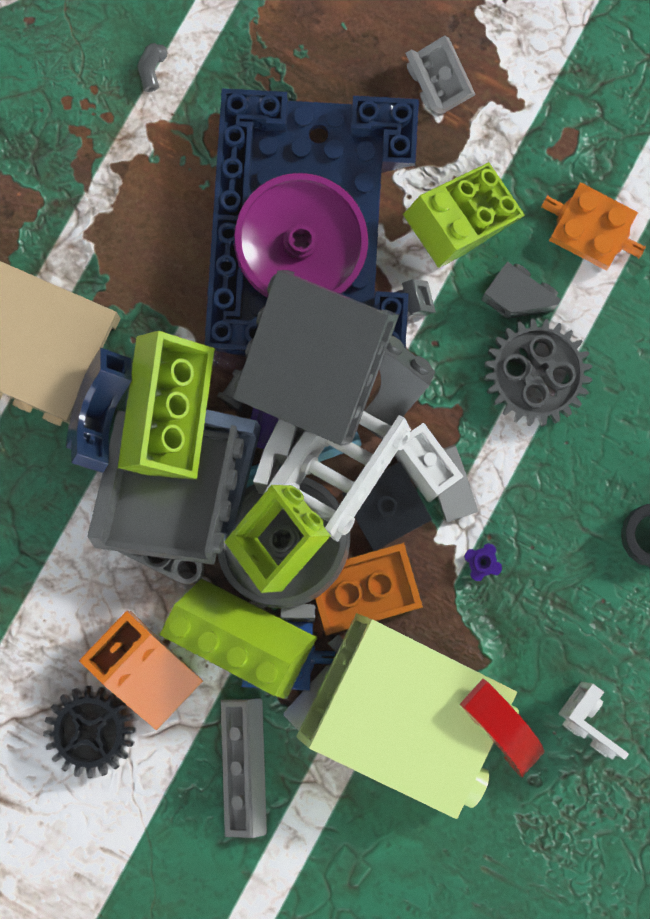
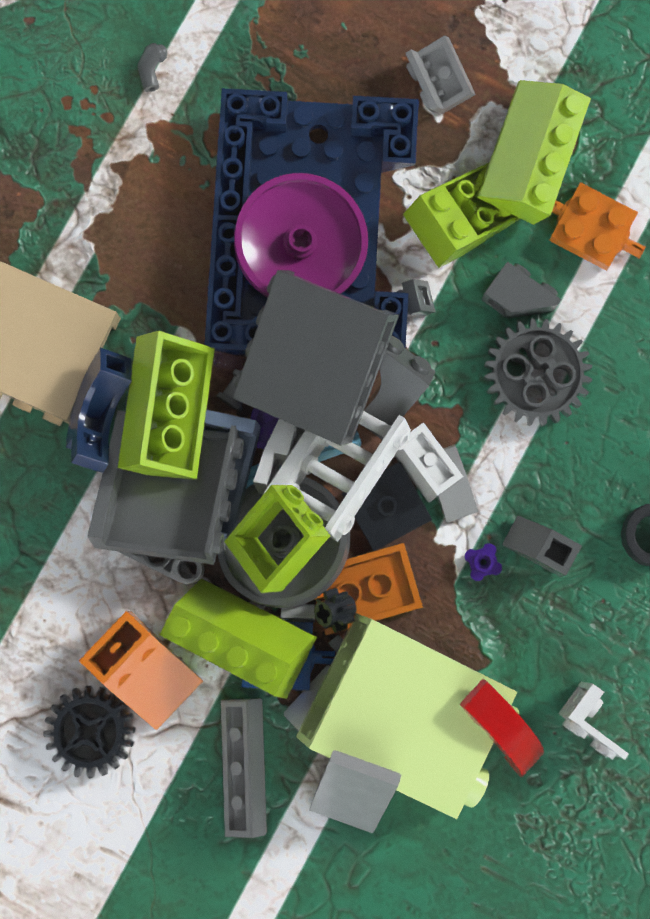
none -> light grey tile [309,750,401,833]
none -> black gear [314,588,357,633]
none -> lime slope [477,80,591,225]
none -> dark grey slope [502,516,582,577]

